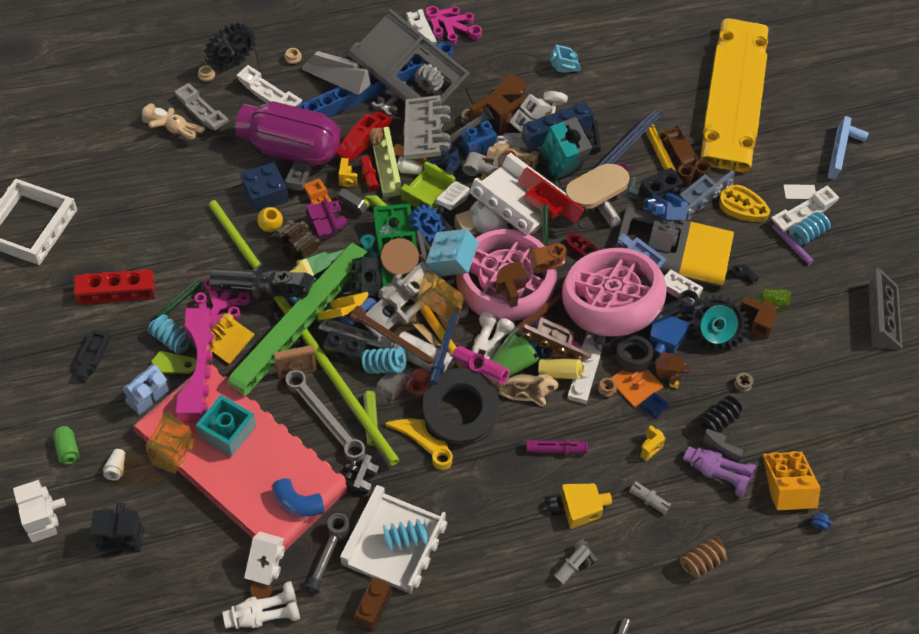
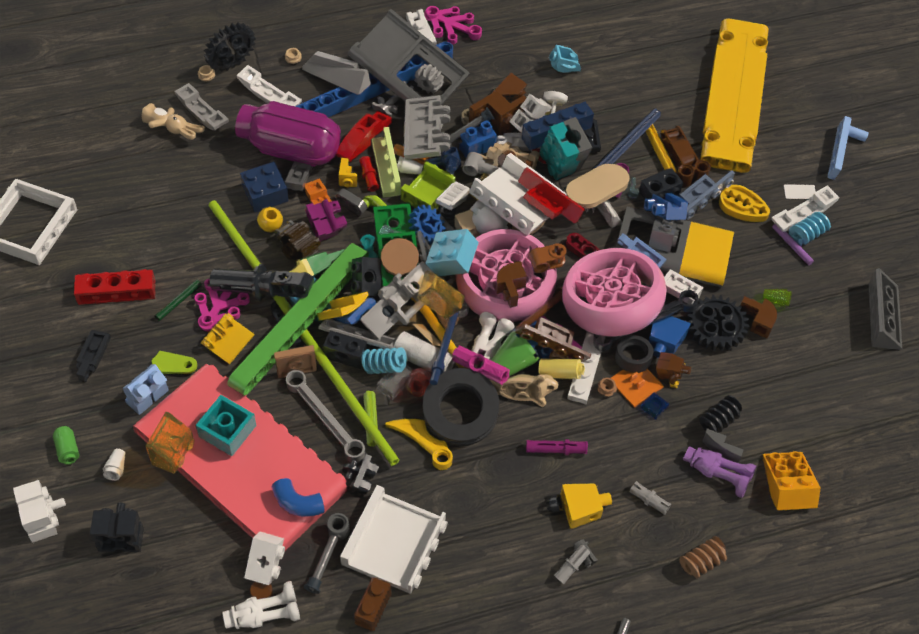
medium azure piece [147,314,190,355] -> none
dark pink arch [176,308,215,423] -> none
reddish brown piece [349,305,433,364] -> none
medium nougat plate [369,128,384,145] -> none
medium azure piece [383,518,428,551] -> none
dark green piece [541,204,549,246] -> none
yellow bracket [640,425,665,461] -> none
teal dish [700,305,738,344] -> none
black arm [732,265,759,284] -> none
dark tan bush [734,373,754,392] -> none
blue plate [811,512,832,530] -> none

